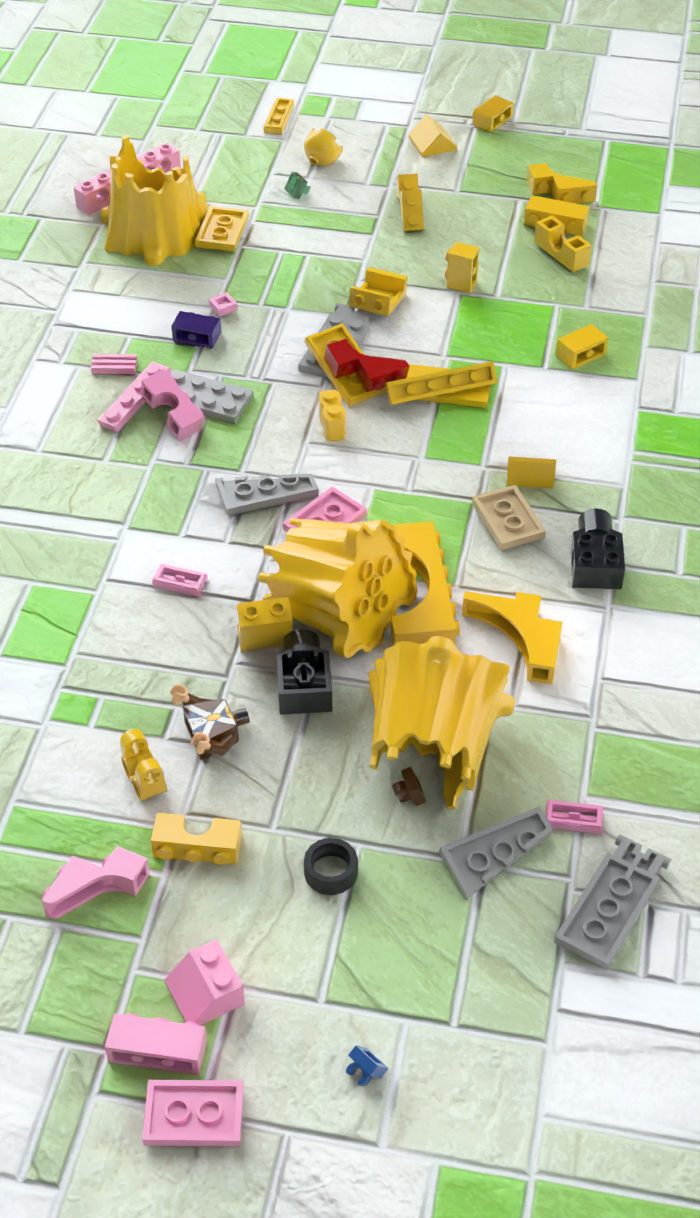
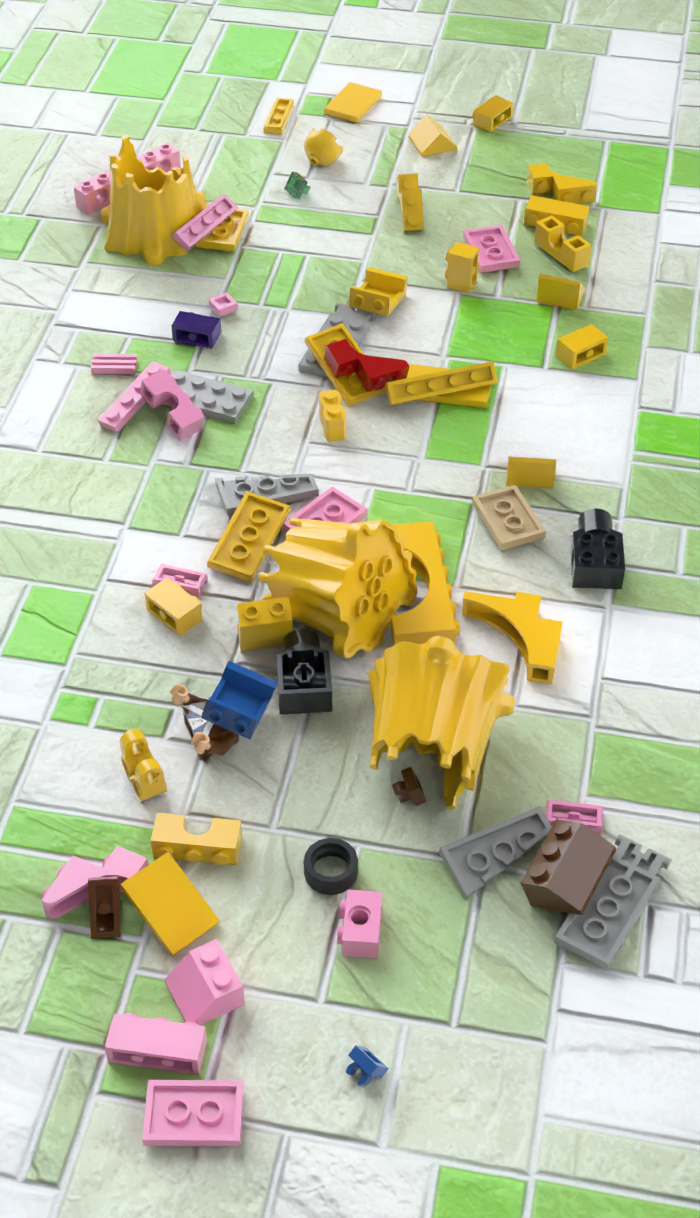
none -> reddish brown slope [88,876,122,939]
none -> yellow tile [120,852,220,957]
none -> yellow brick [144,577,203,636]
none -> bright pink plate [172,193,238,251]
none -> blue panel [201,661,278,740]
none -> yellow tile [207,491,291,583]
none -> yellow tile [324,82,382,123]
none -> bright pink brick [337,889,382,959]
none -> bright pink plate [463,225,520,273]
none -> slope [521,819,616,915]
none -> yellow slope [536,274,585,310]

